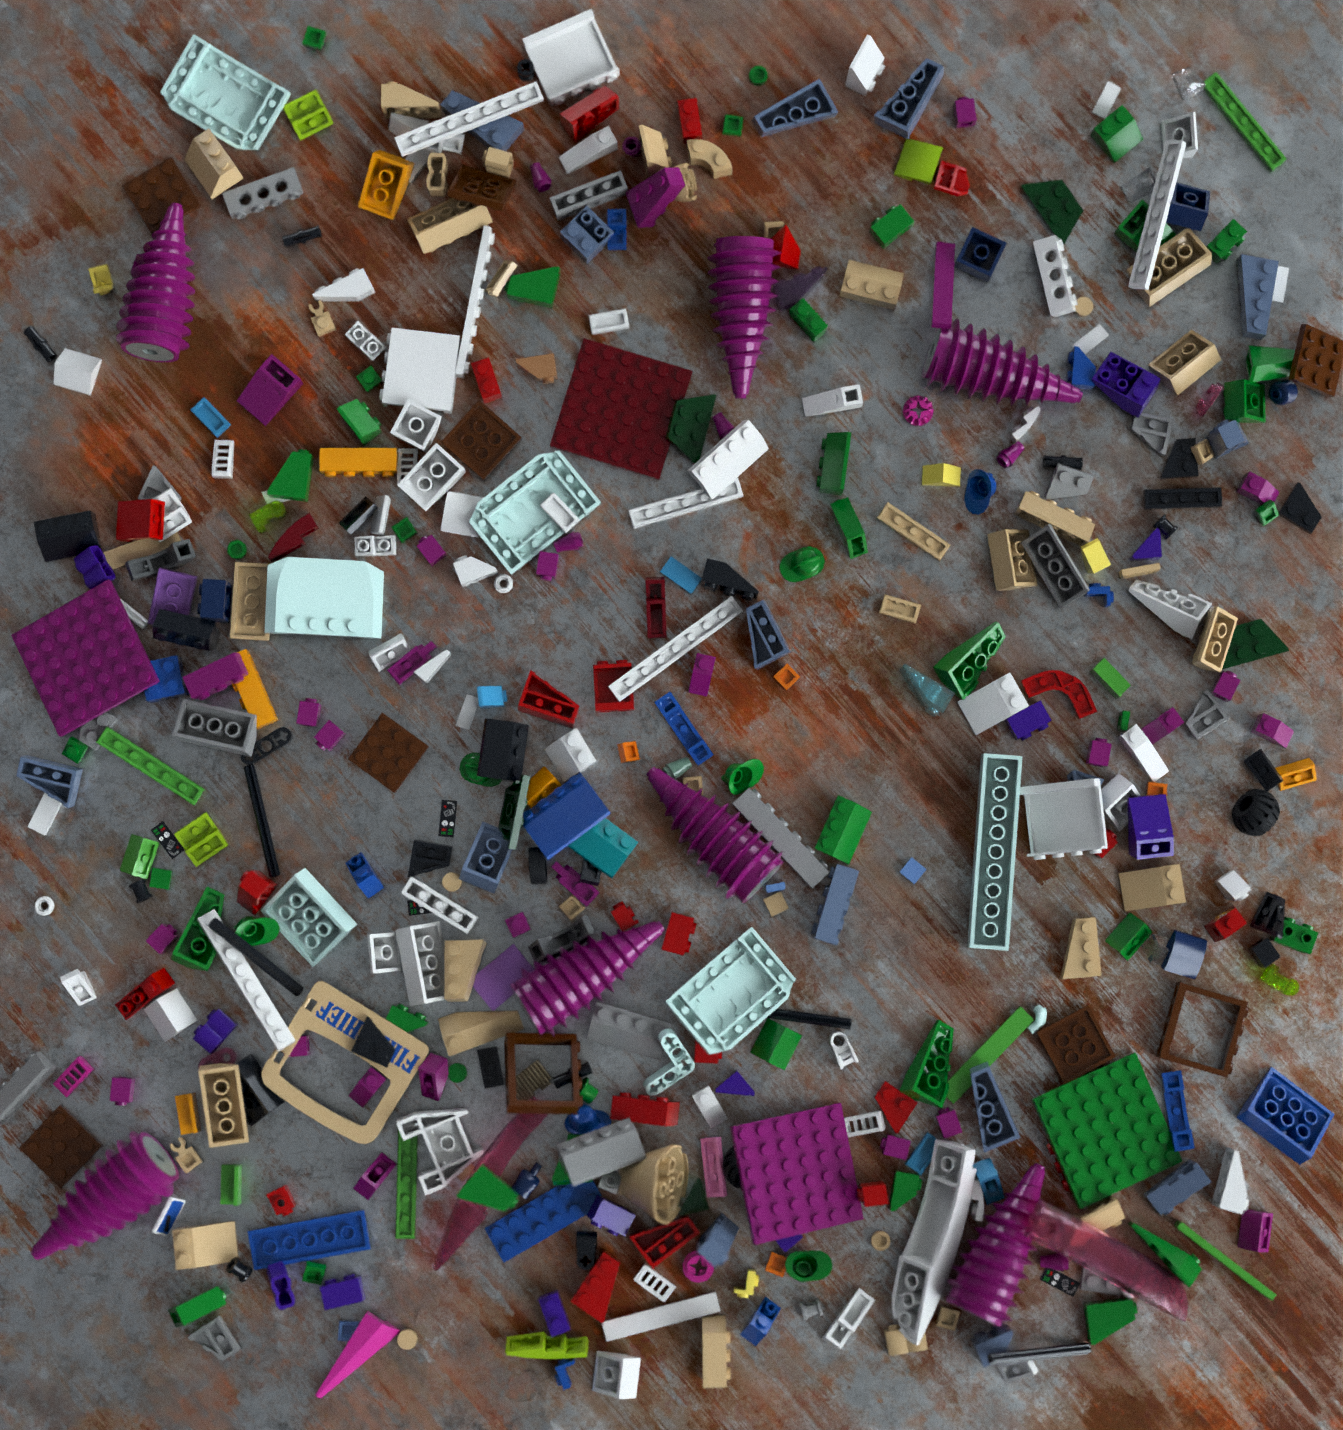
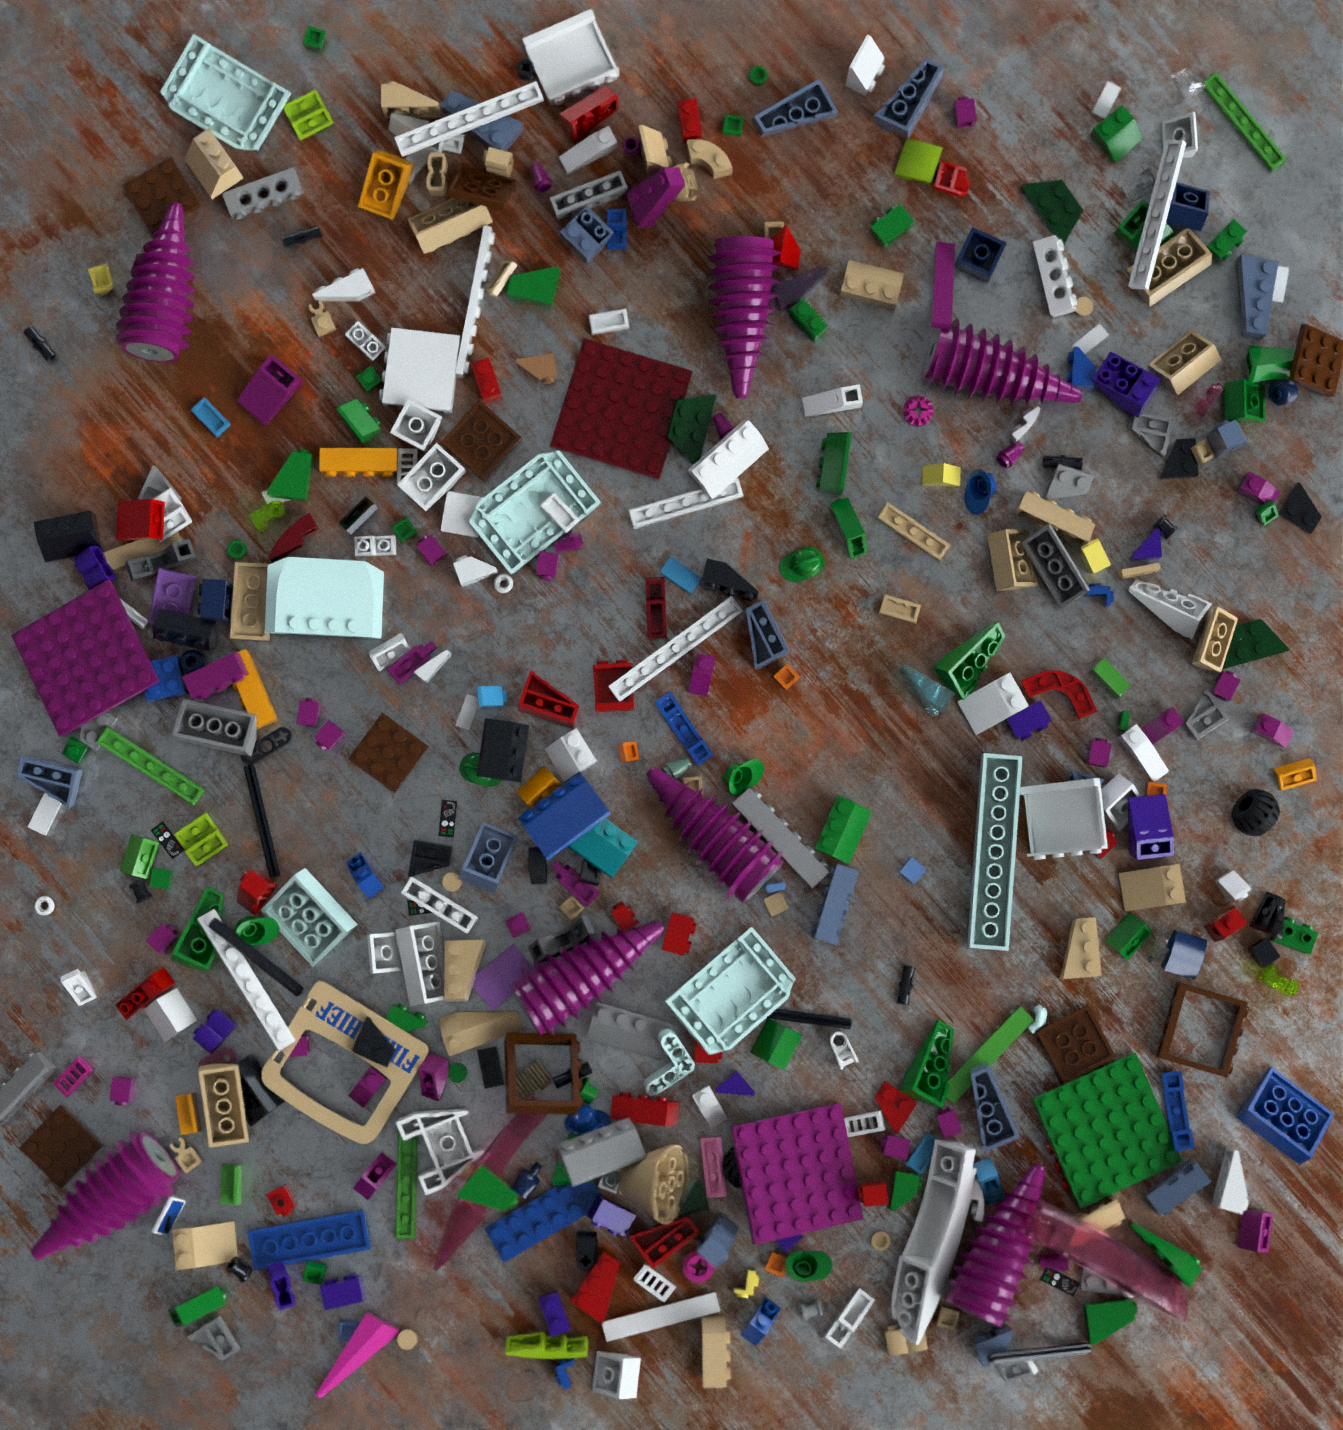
white slope [54,348,102,396] -> none
white slope [211,440,234,479] -> none
white slope [370,495,391,536] -> none
dark green wing [498,774,530,850] -> none
black plate [1144,488,1222,510] -> none
bright green tile [1174,1220,1276,1300] -> none
black plate [1244,749,1284,792] -> none
none -> dark blue head [180,650,207,674]
none -> black pin [897,965,916,1006]

